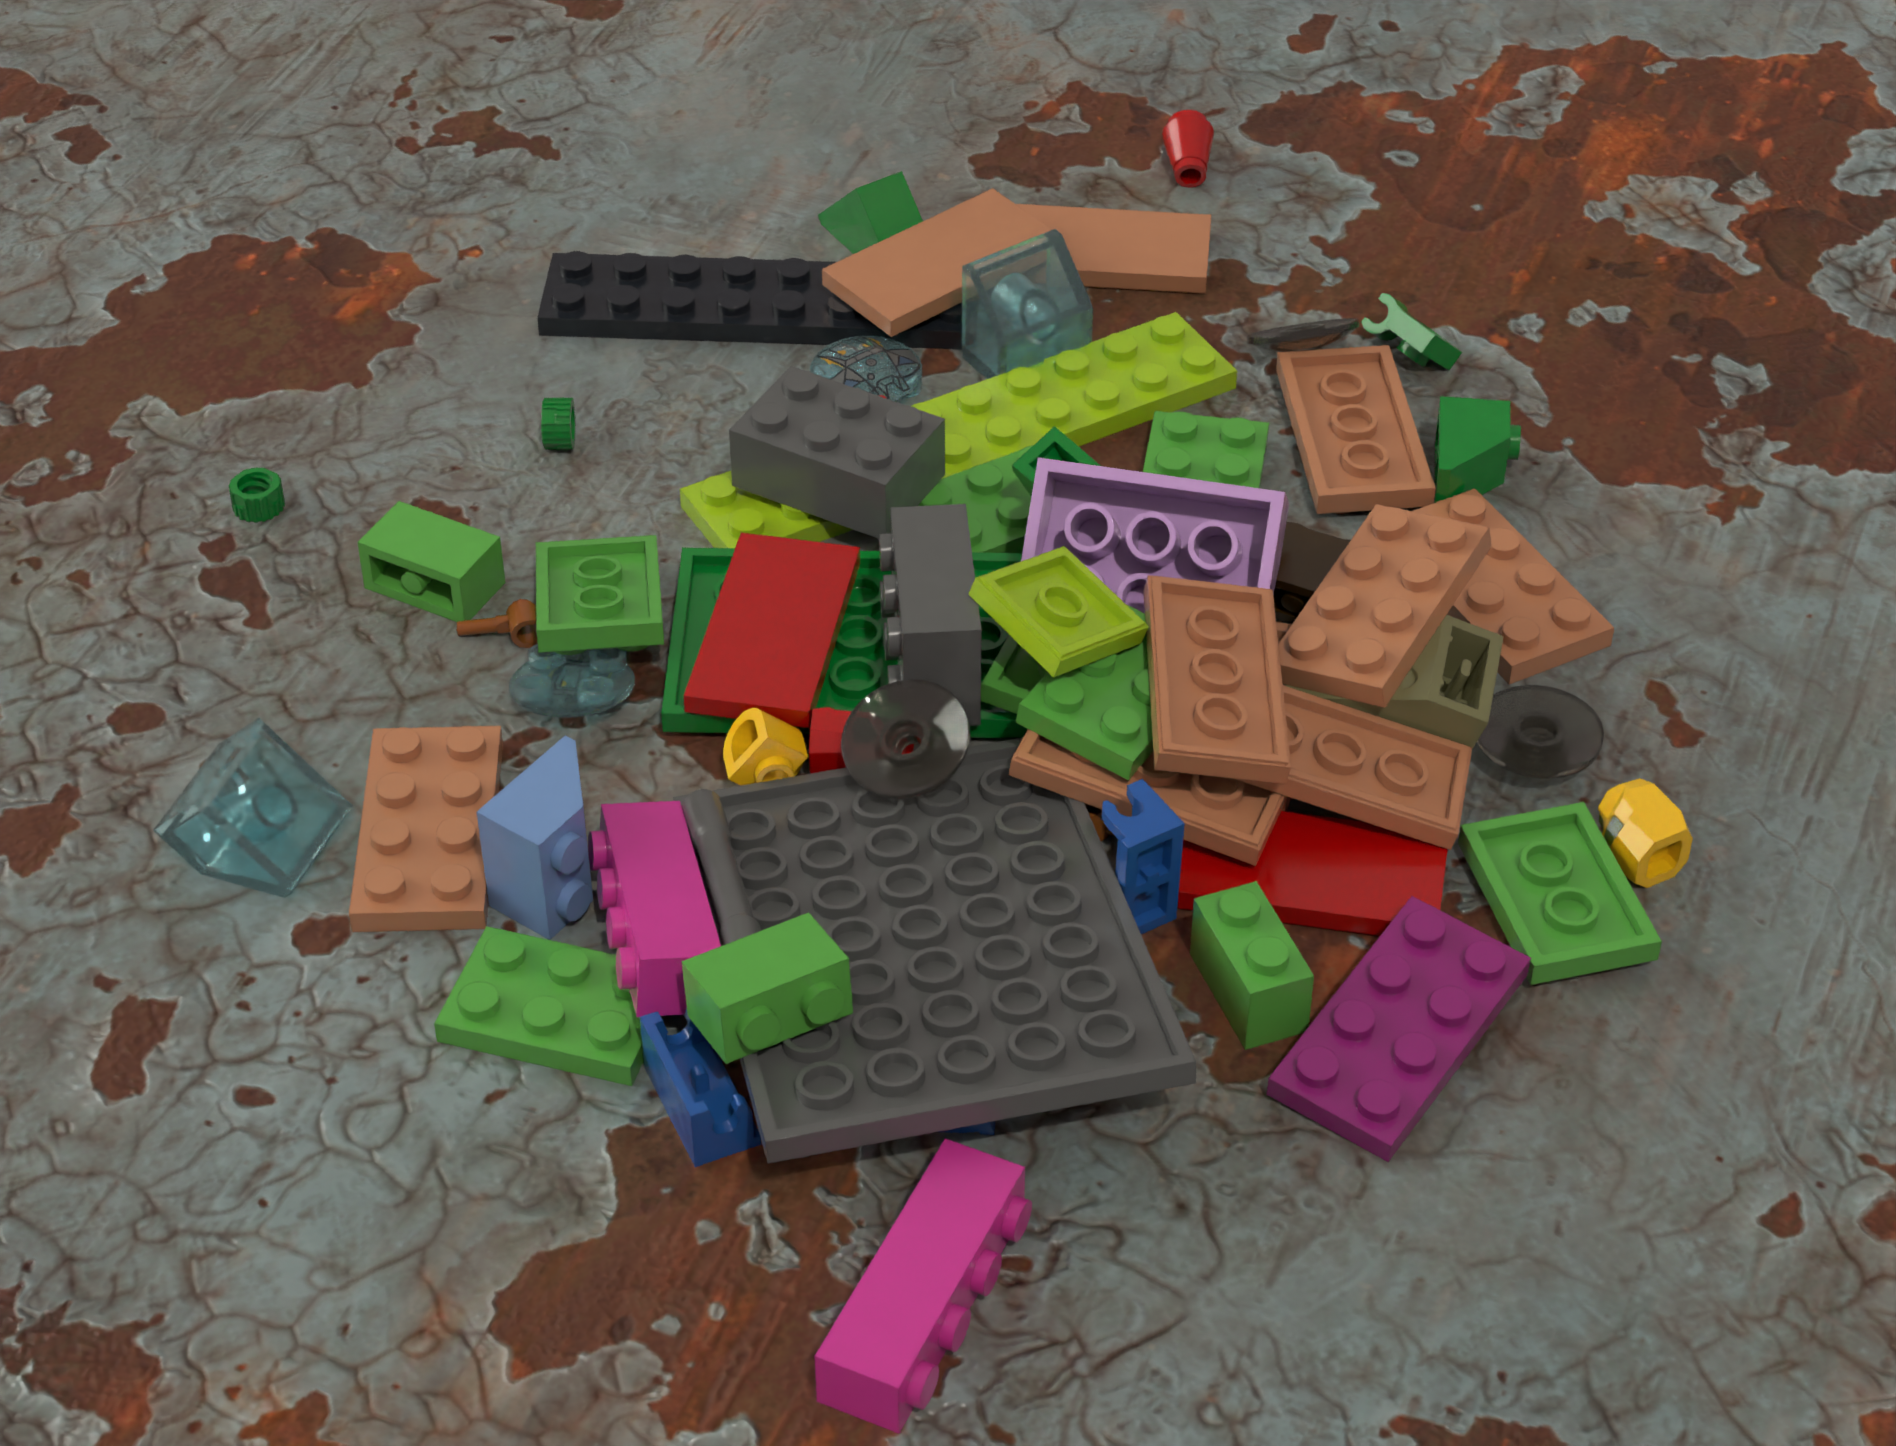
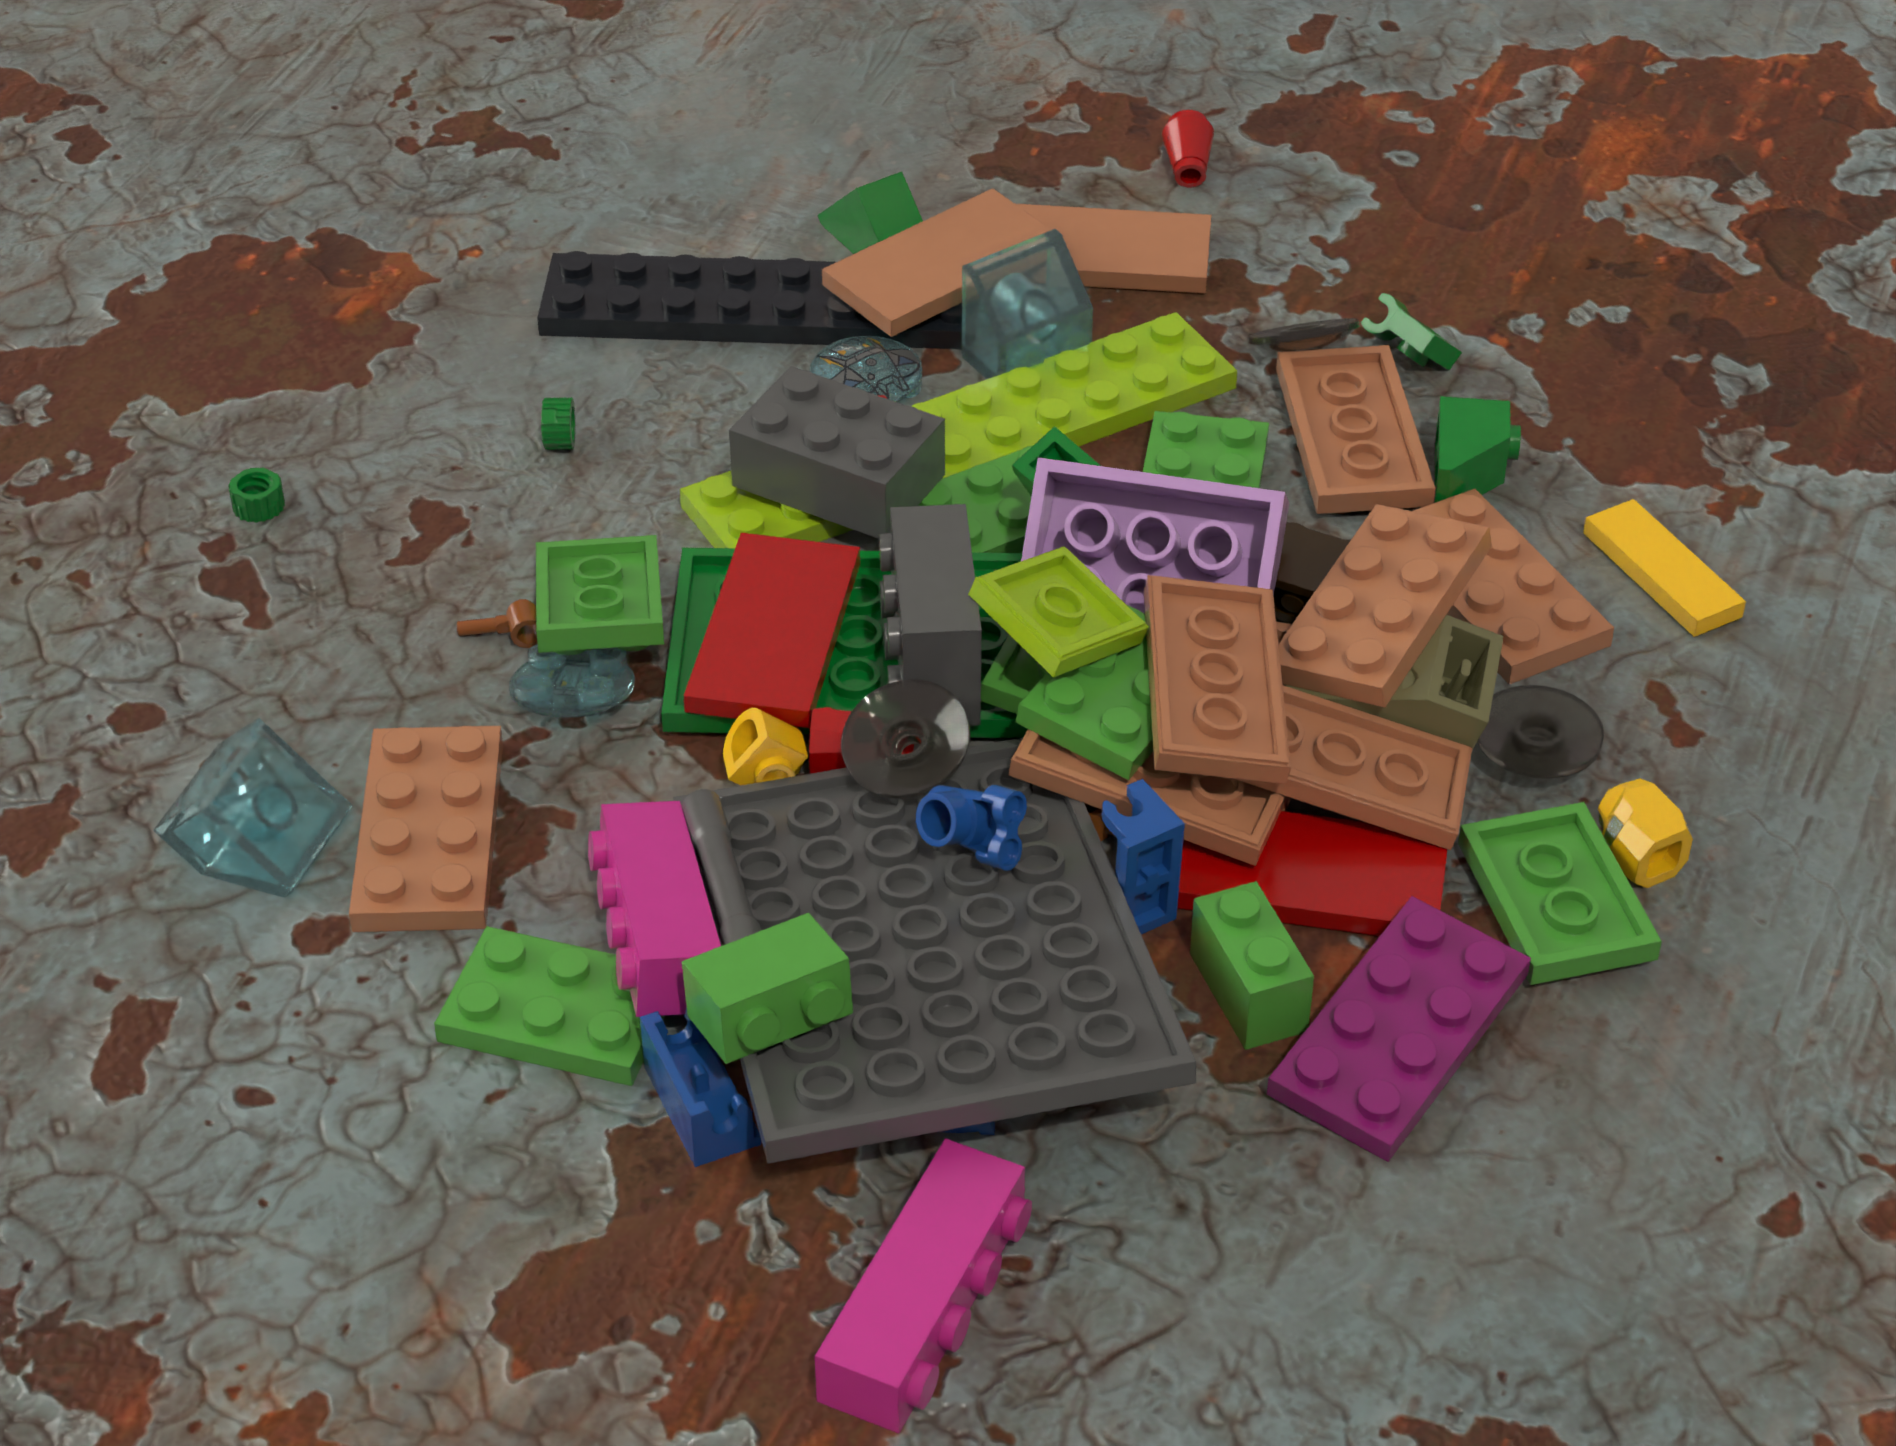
bright green brick [357,501,506,622] -> none
medium blue slope [476,735,593,940] -> none
none -> blue plate [916,785,1027,871]
none -> yellow tile [1583,499,1746,637]

